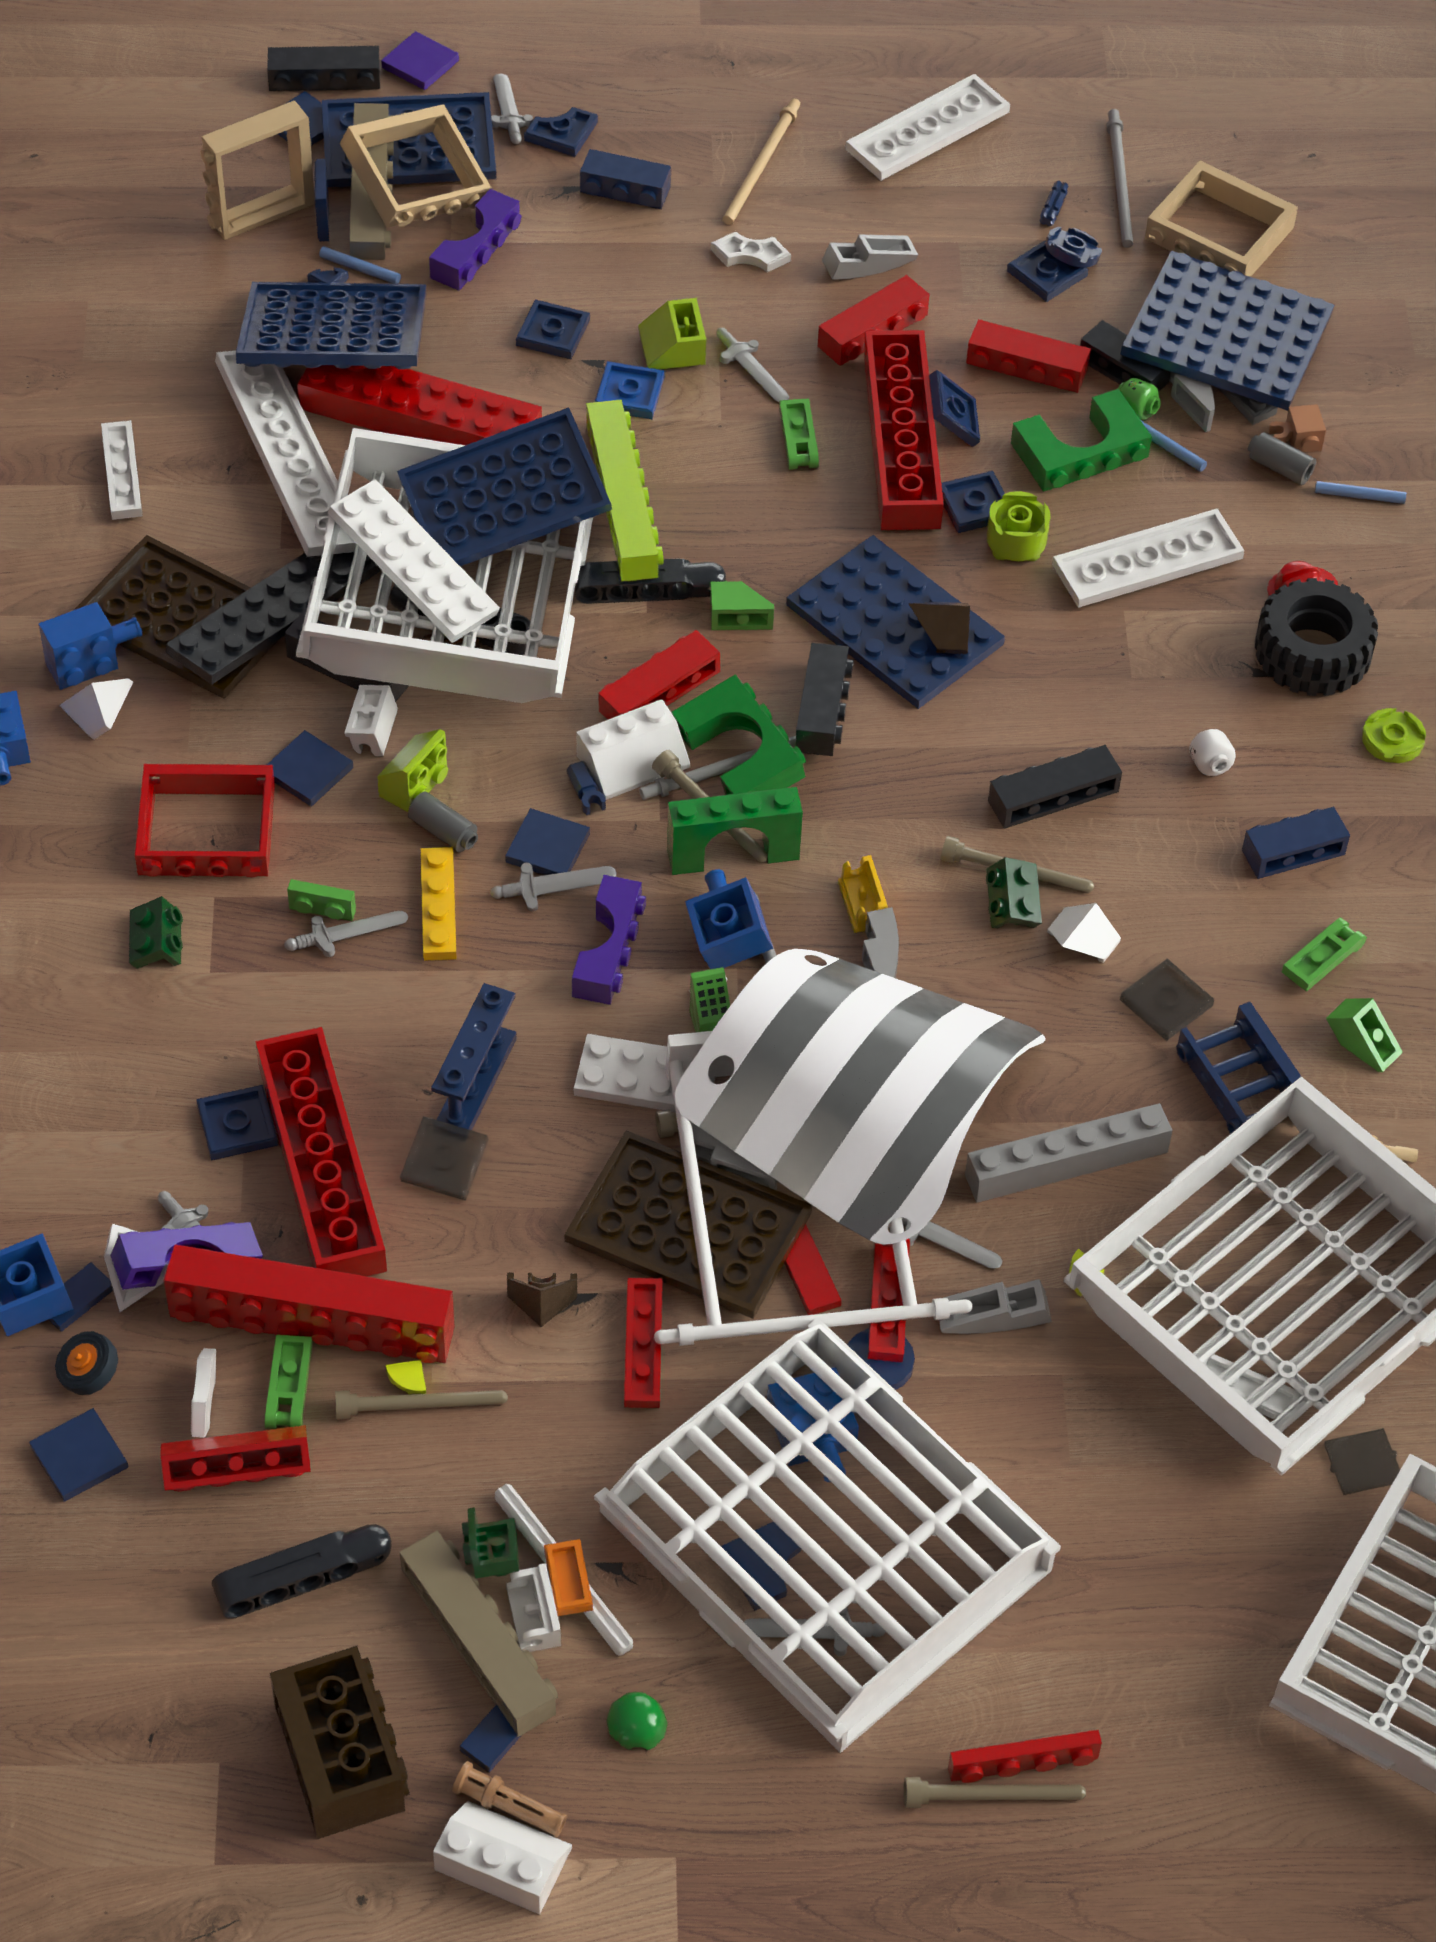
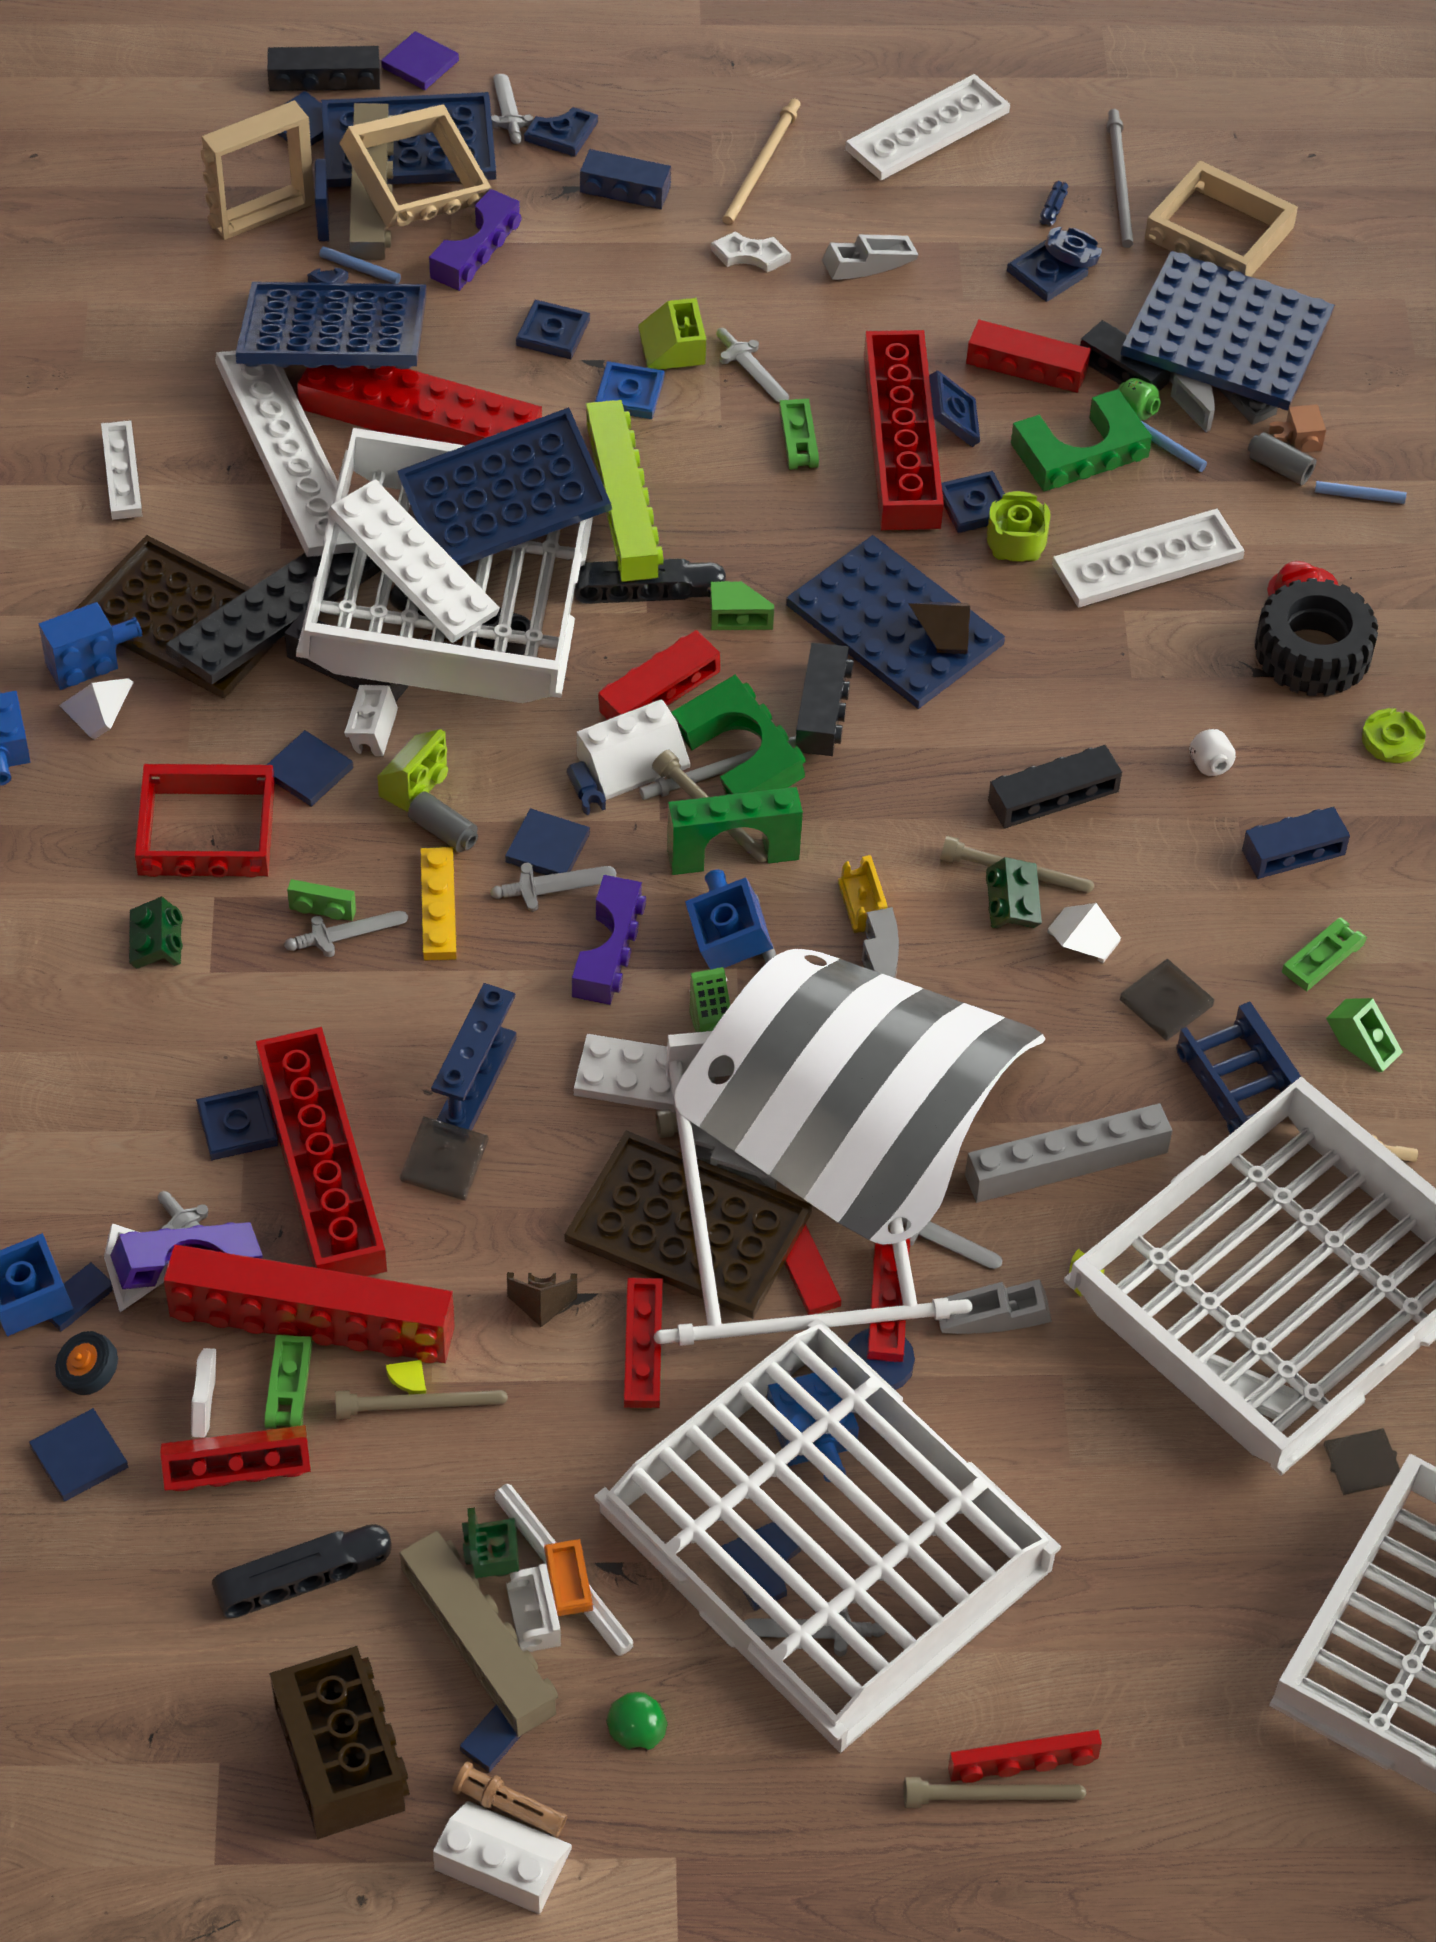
red brick [817,275,930,366] -> none

